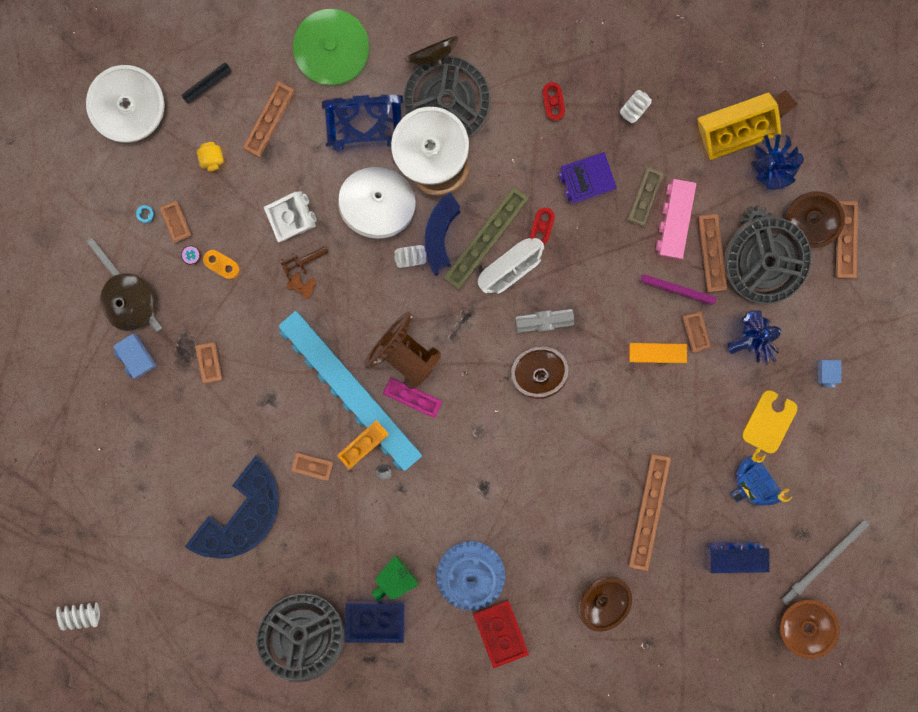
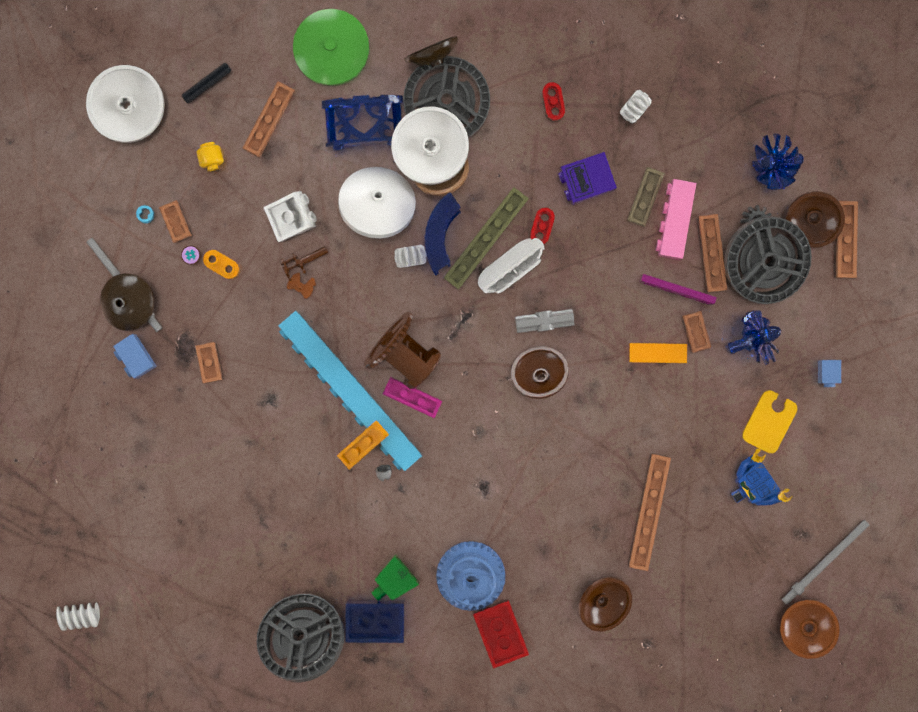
dark blue plate [185,455,279,559] -> none
nougat plate [291,452,334,481] -> none
yellow slope [697,93,782,160] -> none
clear blue brick [704,542,770,573] -> none
reddish brown tile [774,90,798,117] -> none

